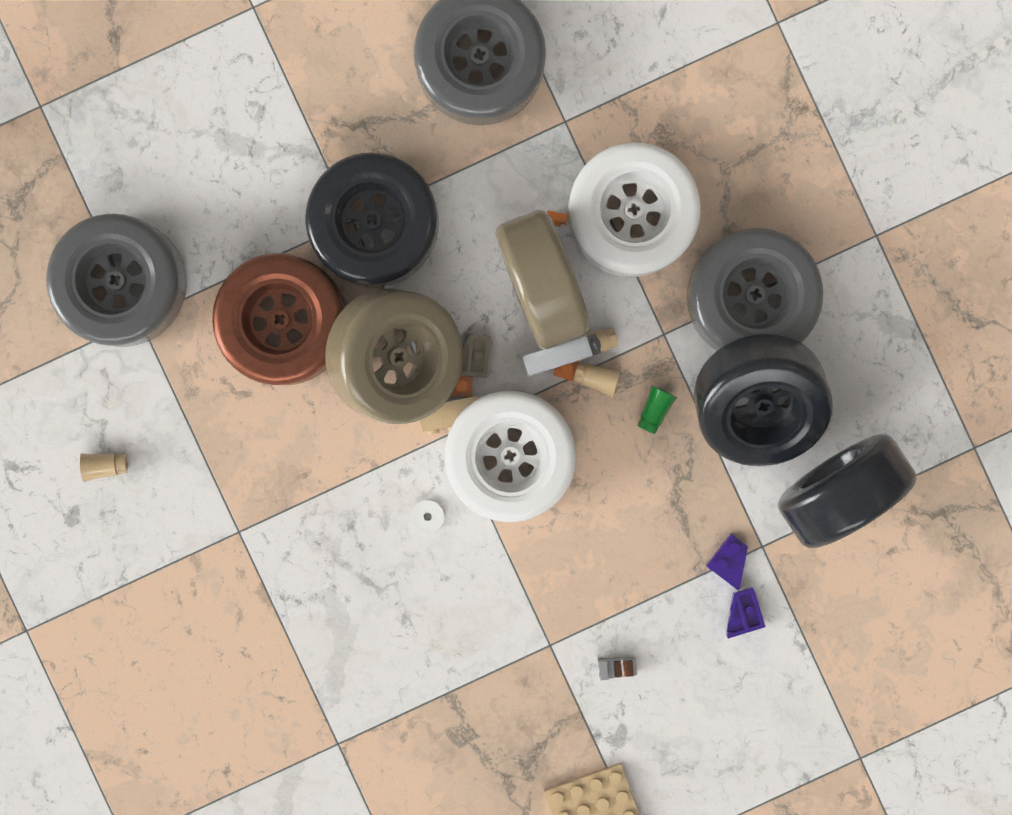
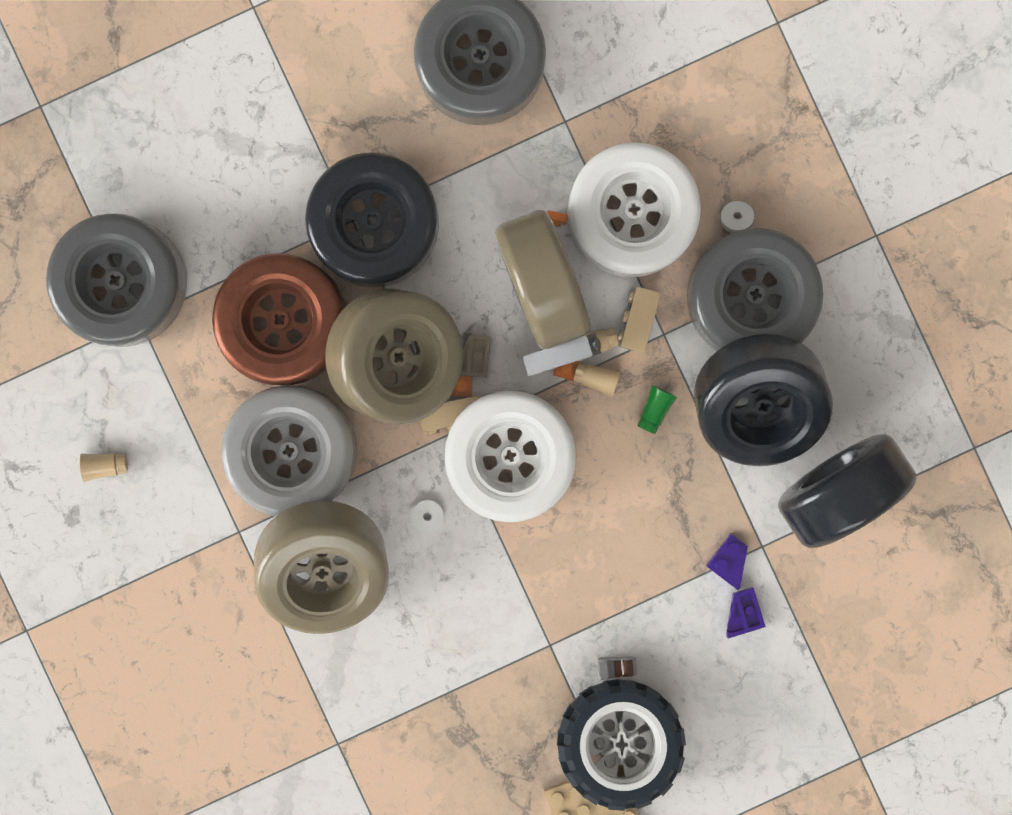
none -> light grey wheel [221,386,357,516]
none -> dark tan wheel [254,501,389,634]
none -> wheel [557,679,686,811]
none -> tan brick [617,287,661,354]
none -> white piece [720,201,754,233]

